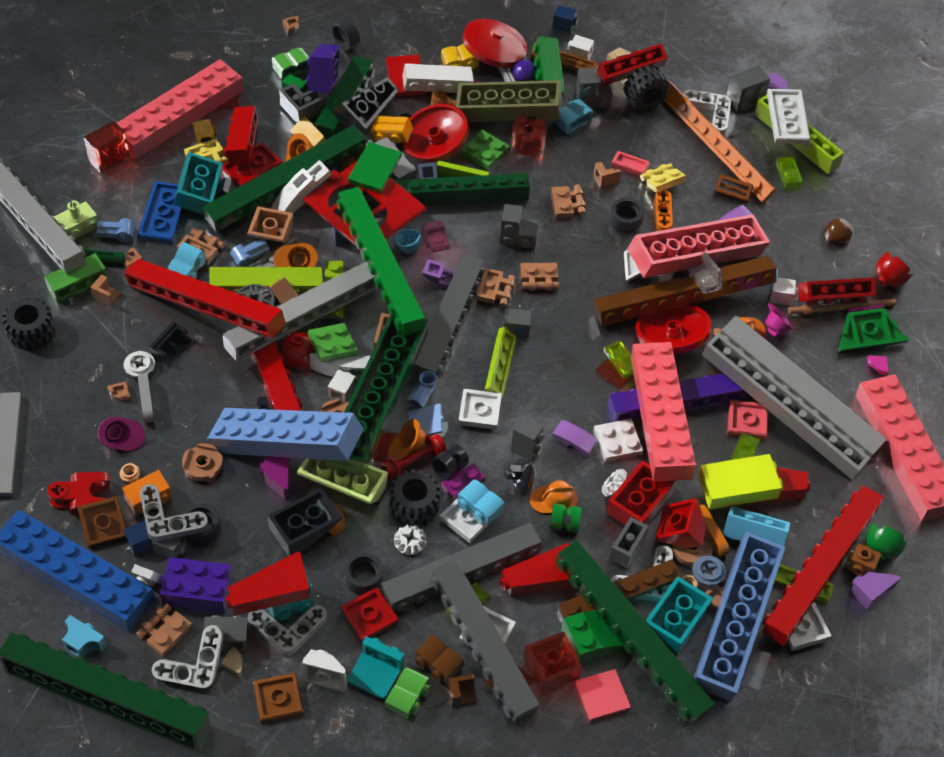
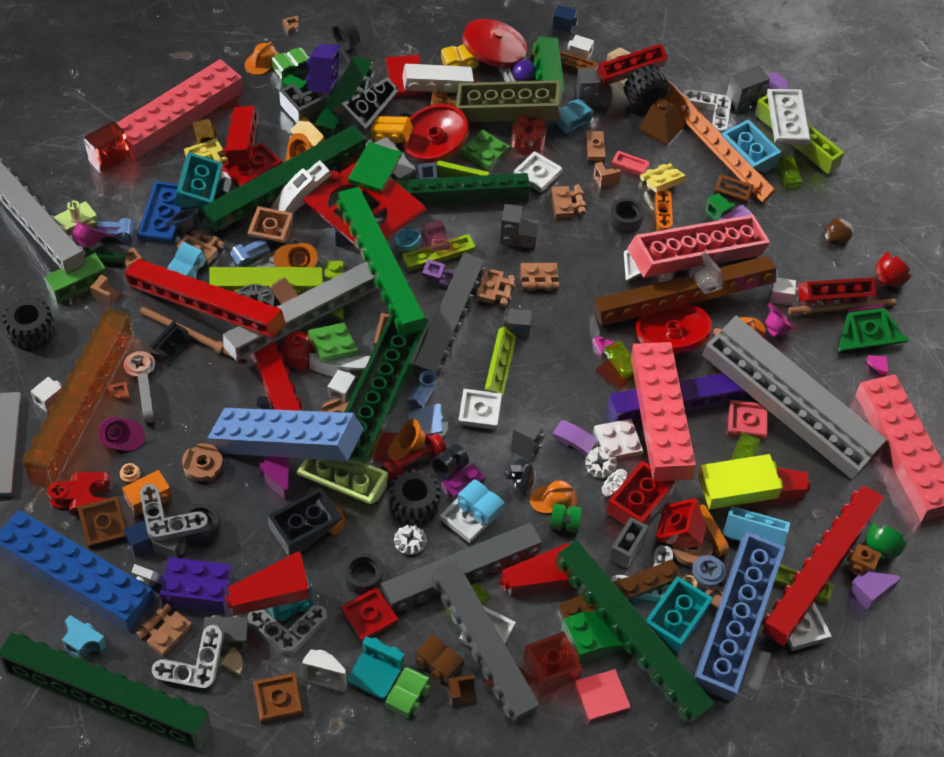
none -> clear orange brick [22,307,134,488]
none -> white brick [31,377,64,413]
none -> dark pink piece [72,219,114,247]
none -> nougat bar [140,307,233,358]
none -> black piece [165,207,199,234]
none -> orange piece [244,41,279,75]
none -> lime plate [402,234,476,272]
none -> white plate [513,151,562,192]
none -> white gear [585,447,617,478]
none -> nougat plate [586,131,606,161]
none -> dark pink tile [593,337,618,356]
none -> reddish brown slope [639,97,686,146]
none -> green brick [705,193,735,221]
none -> medium azure slope [721,119,781,173]

